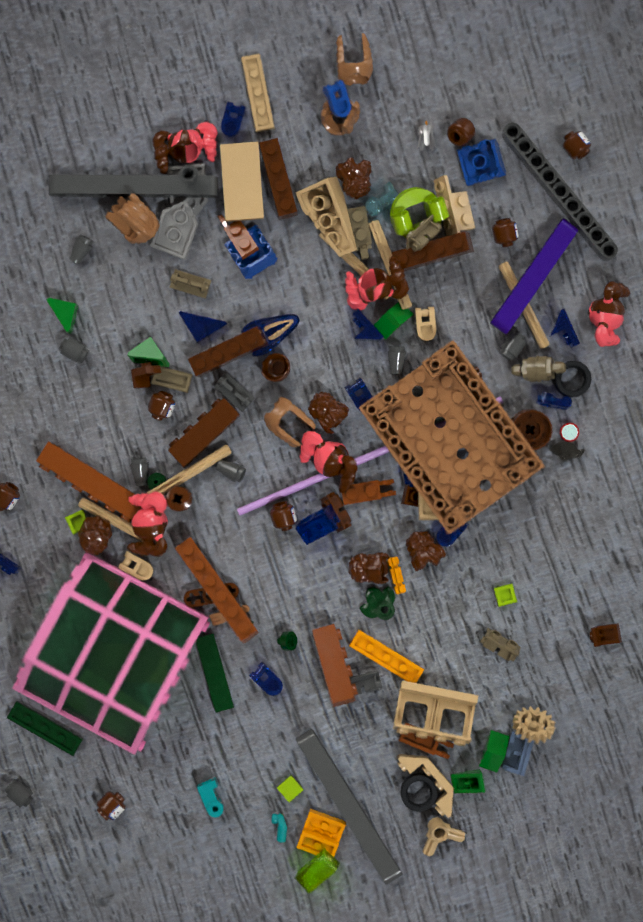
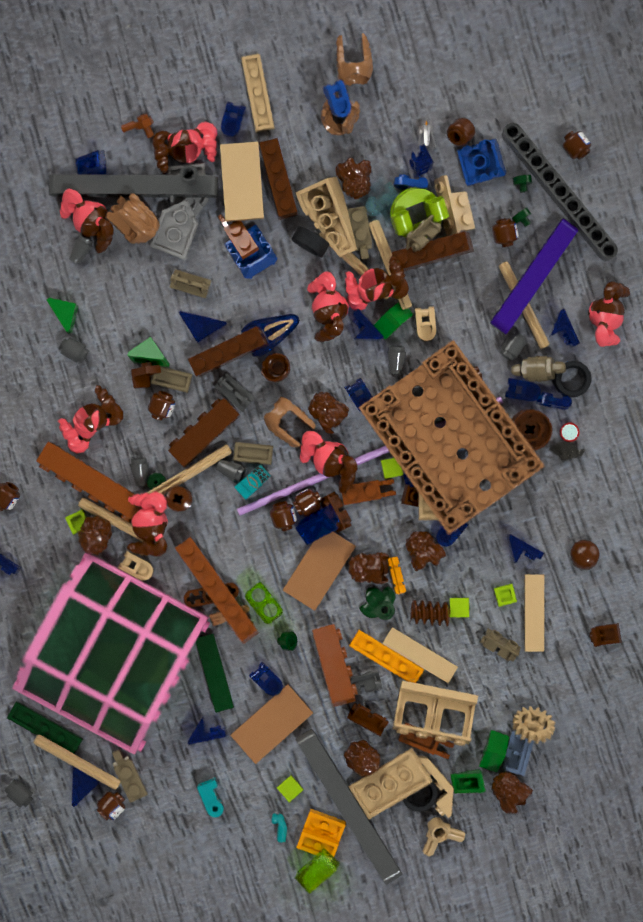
none -> tan axle [34,735,121,790]
none -> hair [58,385,123,454]
none -> hair [60,189,114,254]
none -> clear blue tile [72,766,100,807]
none -> clear blue slope [75,150,107,175]
none -> dark tan hinge [112,749,148,803]
none -> dark orange piece [121,113,154,138]
none -> clear blue slope [188,716,227,745]
none -> medium nougat tile [230,684,313,764]
none -> dark tan tile [233,442,273,465]
none -> teal leg [234,465,271,500]
none -> clear neon green piece [245,582,283,624]
none -> medium nougat tile [283,526,356,611]
none -> black tyre [292,226,329,258]
none -> reddish brown head [293,489,322,517]
none -> hair [307,271,349,342]
none -> reddish brown hair [344,740,381,777]
none -> reddish brown hinge [347,703,389,737]
none -> tan tile [348,748,432,819]
none -> lime tile [381,458,403,479]
none -> tan tile [382,627,458,683]
none -> blue plate [393,174,428,190]
none -> clear blue hinge [410,144,434,178]
none -> reddish brown piece [410,600,450,627]
none -> lime tile [449,598,469,617]
none -> reddish brown hair [491,771,533,814]
none -> clear blue plate [505,378,541,402]
none -> clear blue slope [507,534,544,564]
none -> dark green tile [512,175,532,193]
none -> dark green tile [512,207,532,227]
none -> tan tile [524,574,544,652]
none -> reddish brown hair [570,540,600,570]

